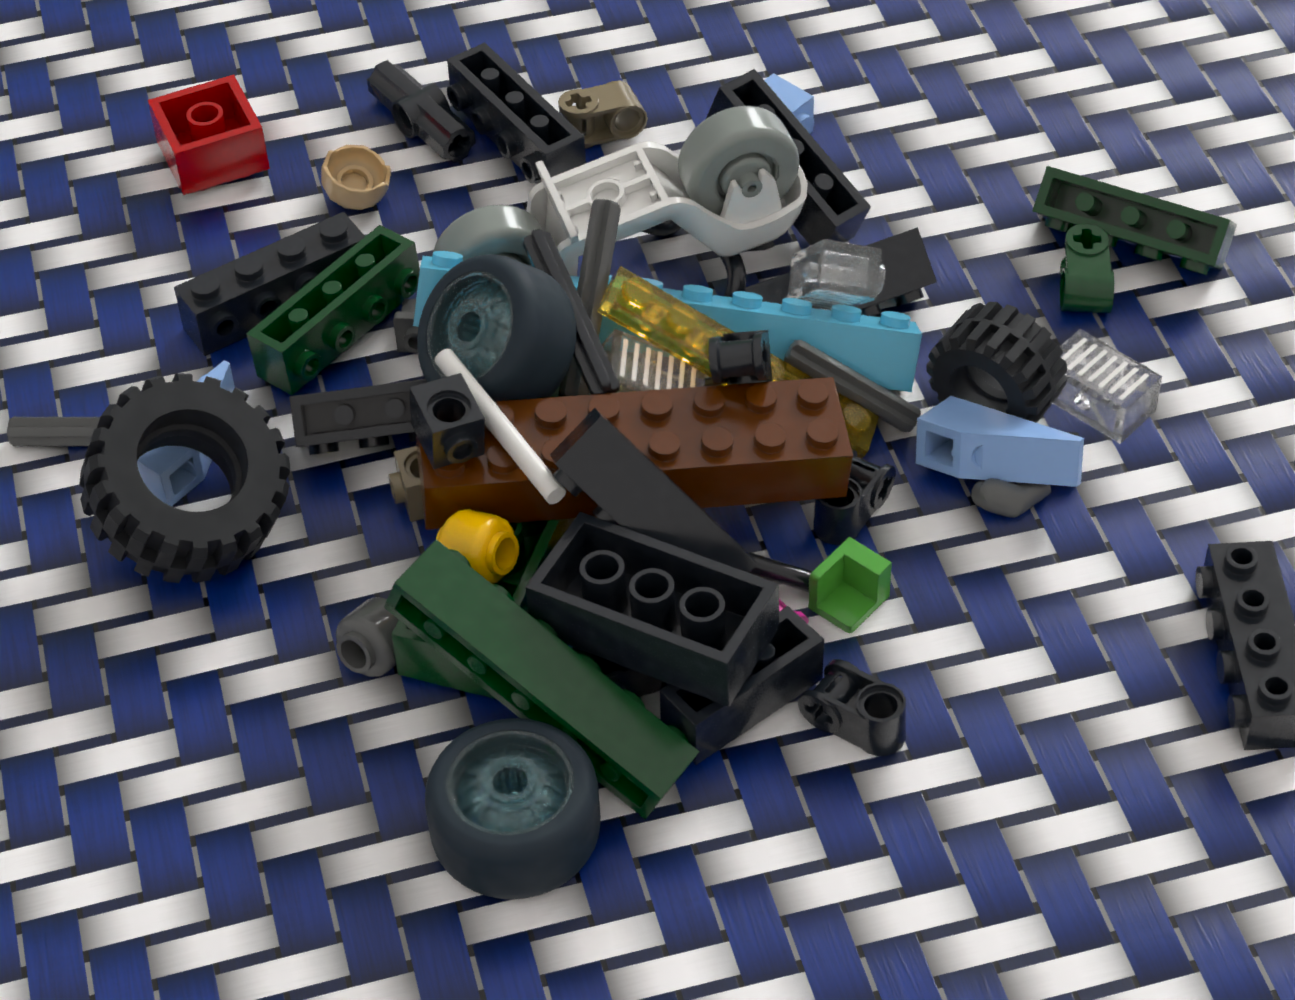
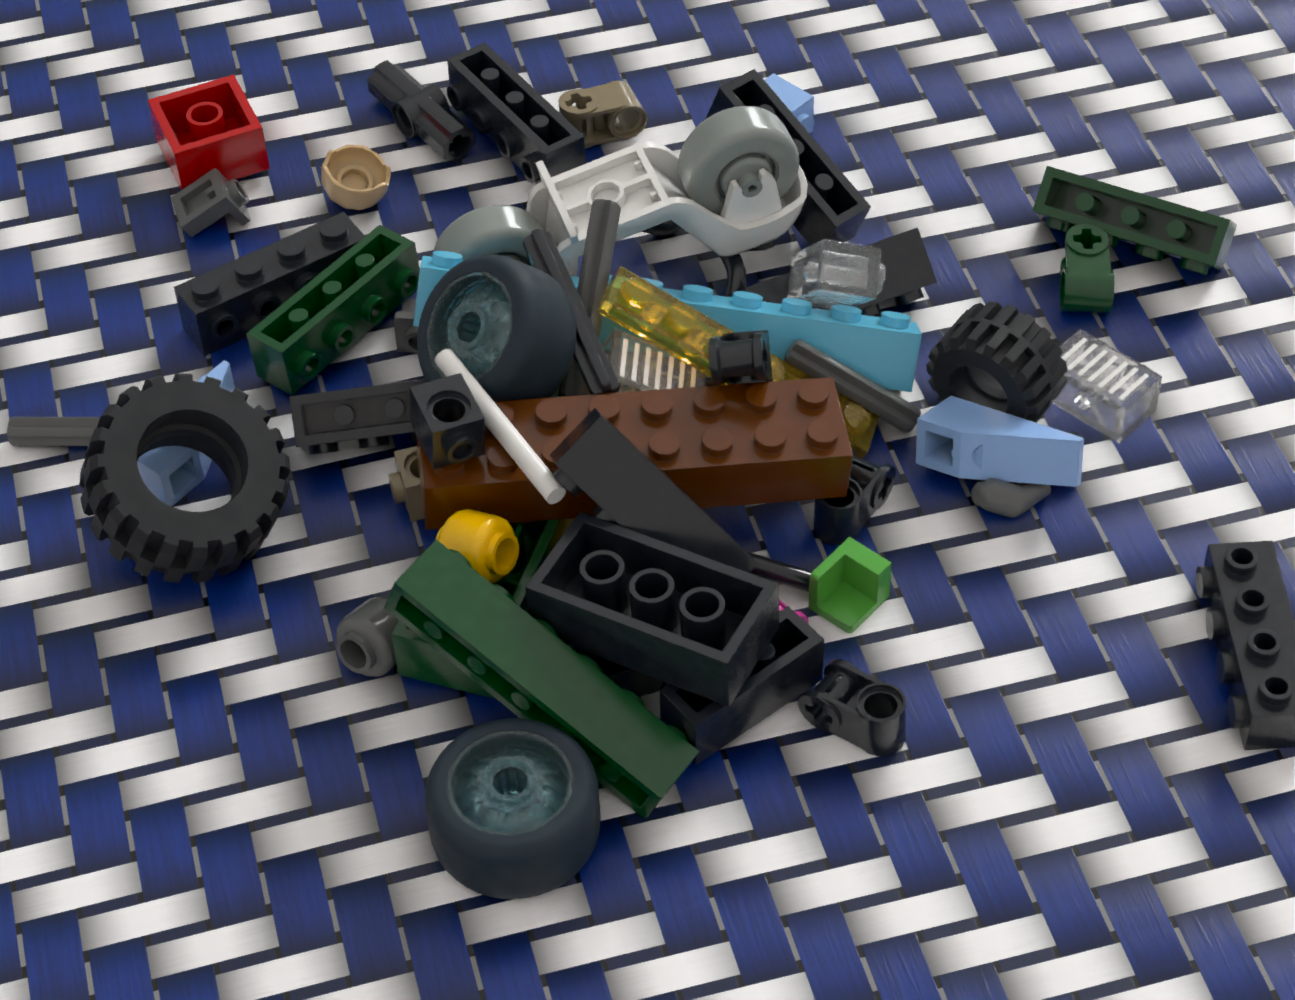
none -> dark grey bracket [171,168,251,237]

